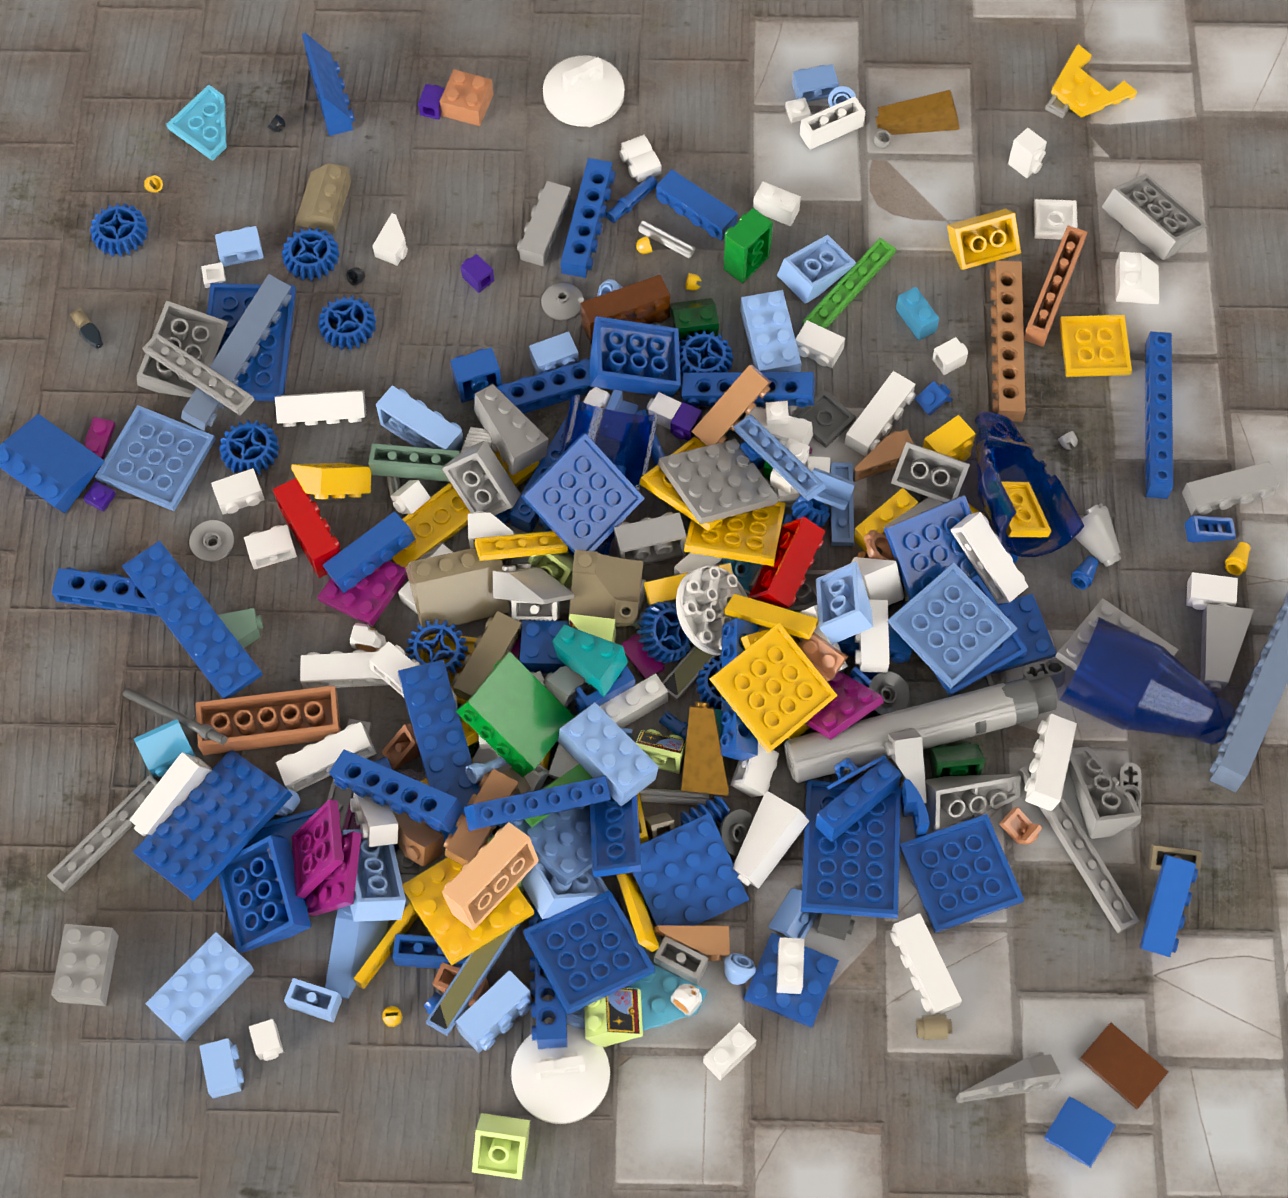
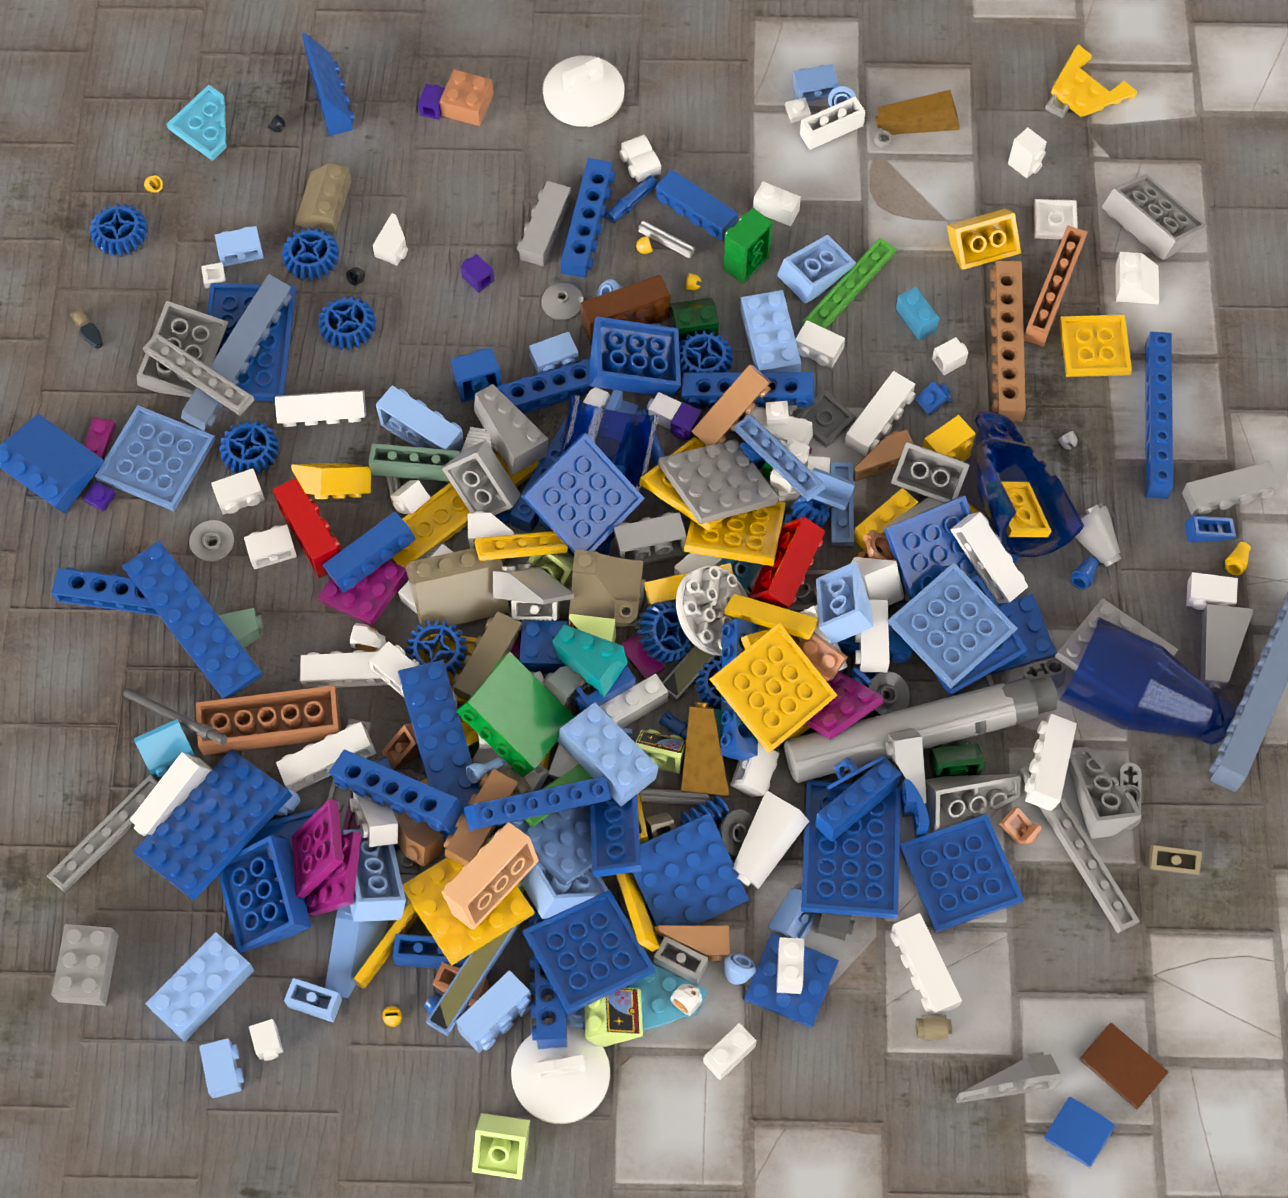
brick [1139,855,1198,957] -> none

